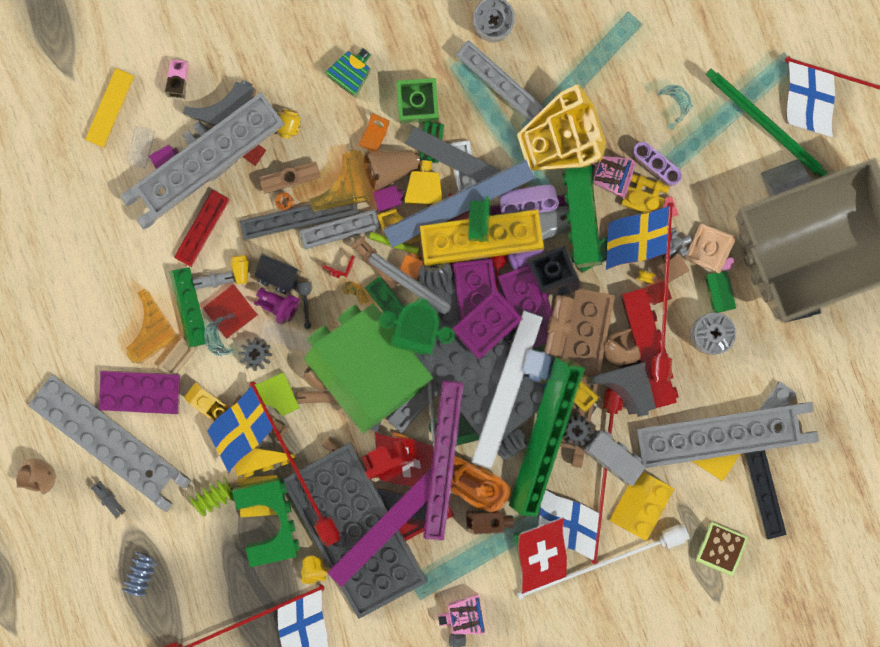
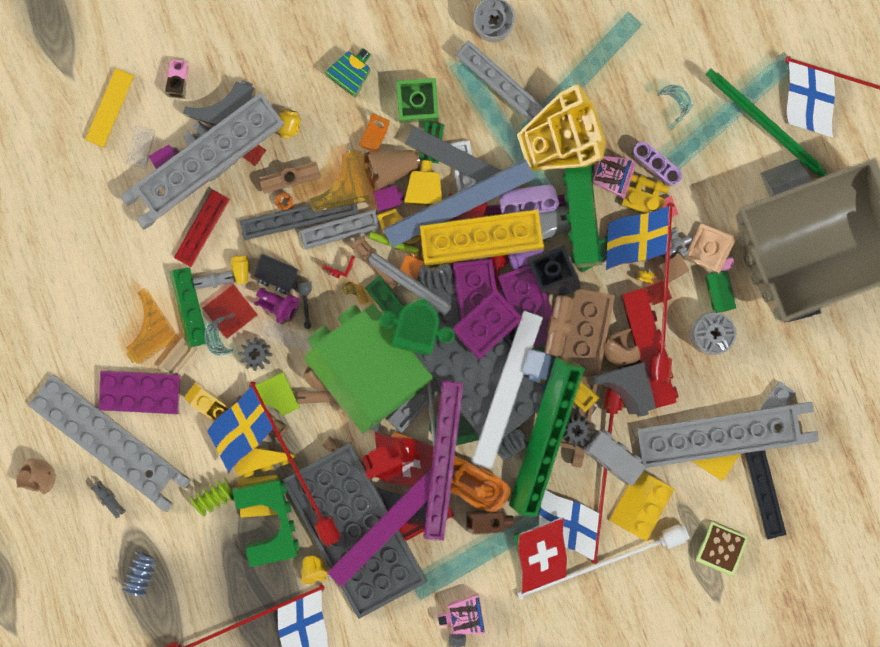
green panel [468,196,490,242] -> none

